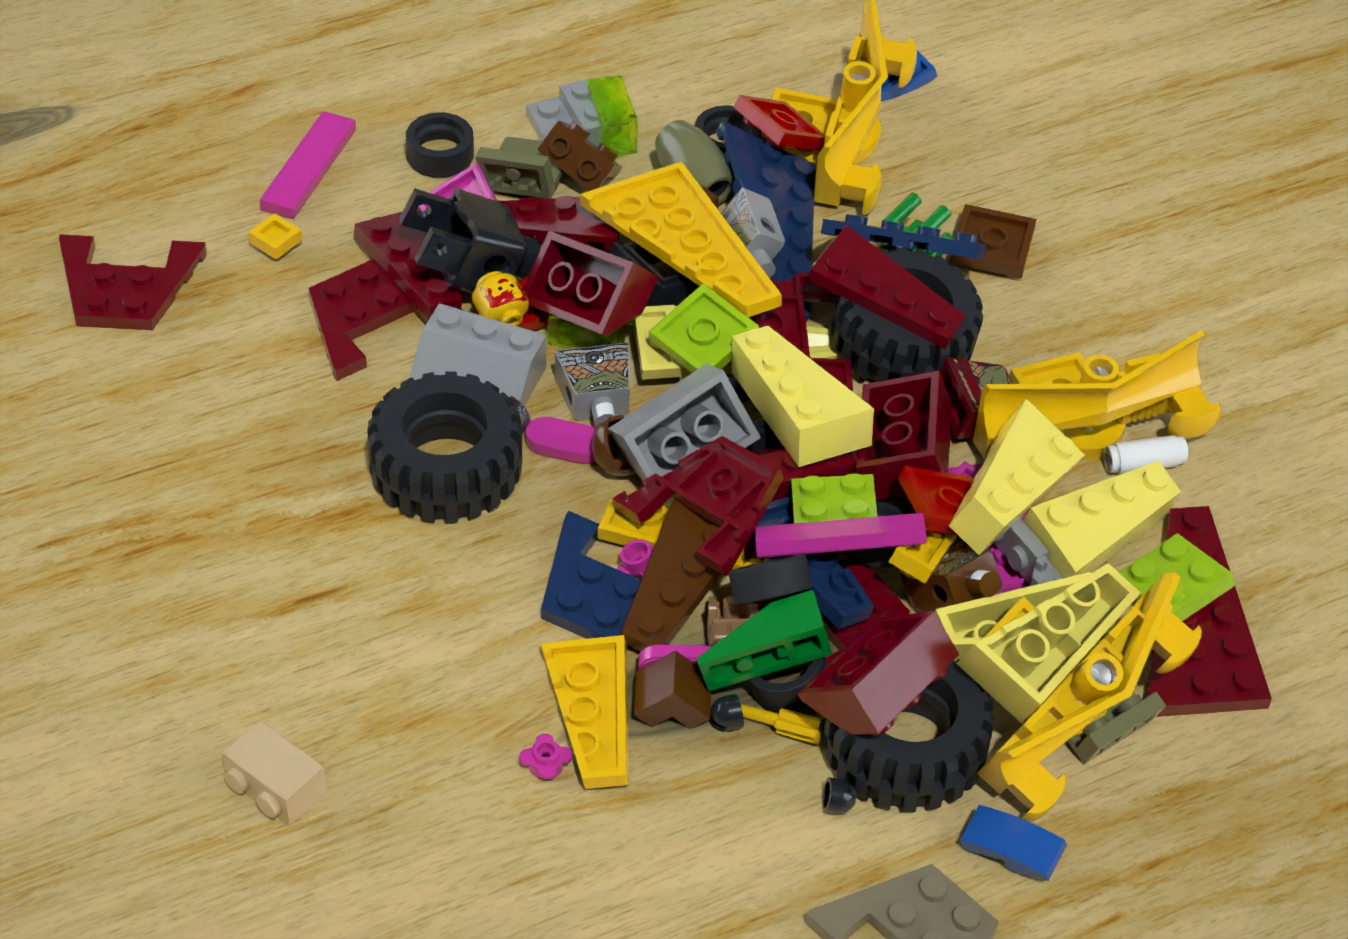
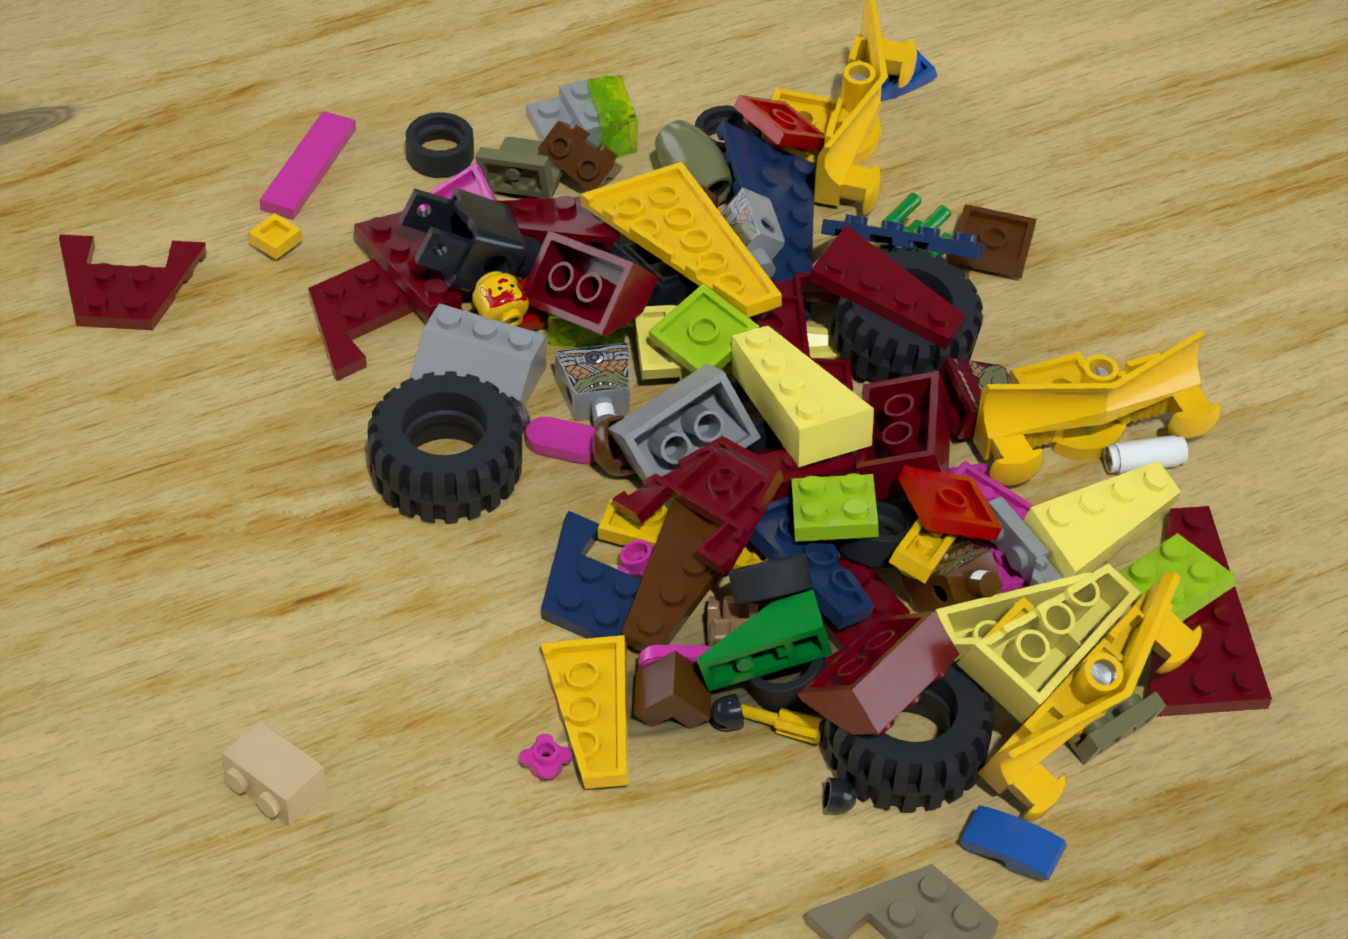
dark pink tile [755,513,927,558] -> none
light yellow wedge [949,399,1085,555] -> none

